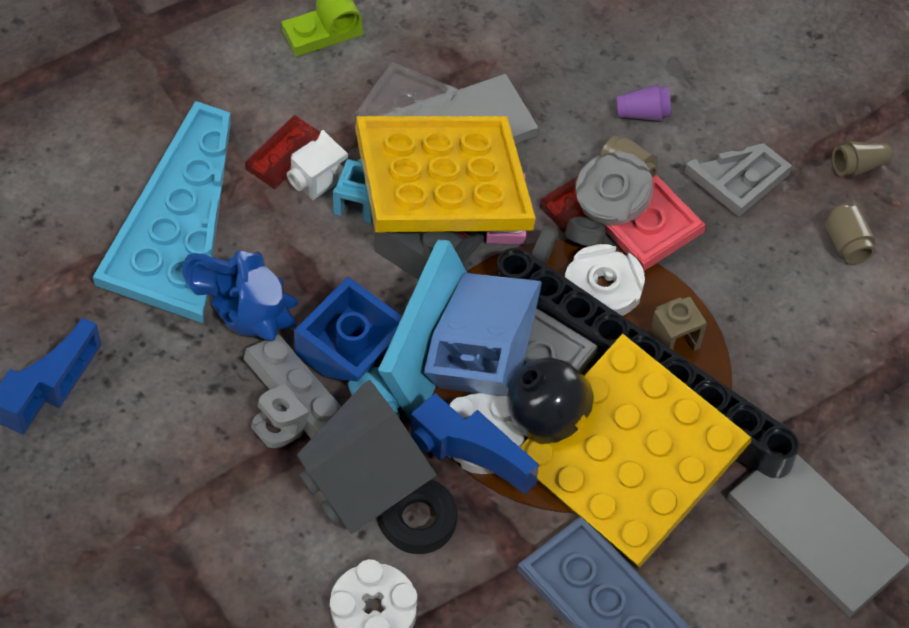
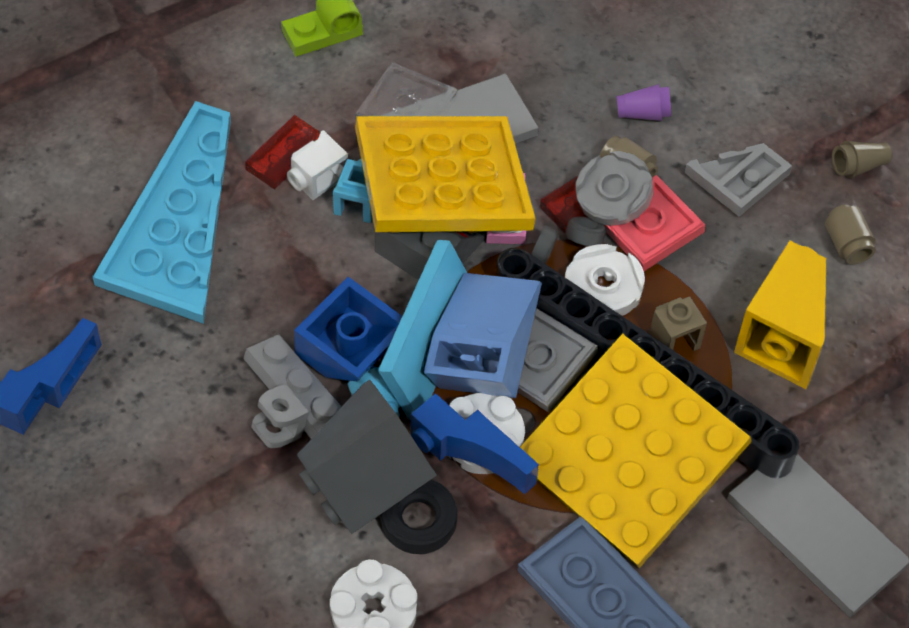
blue head [181,251,298,341] -> none
black cylinder [507,357,594,444] -> none
none -> yellow slope [734,240,826,389]

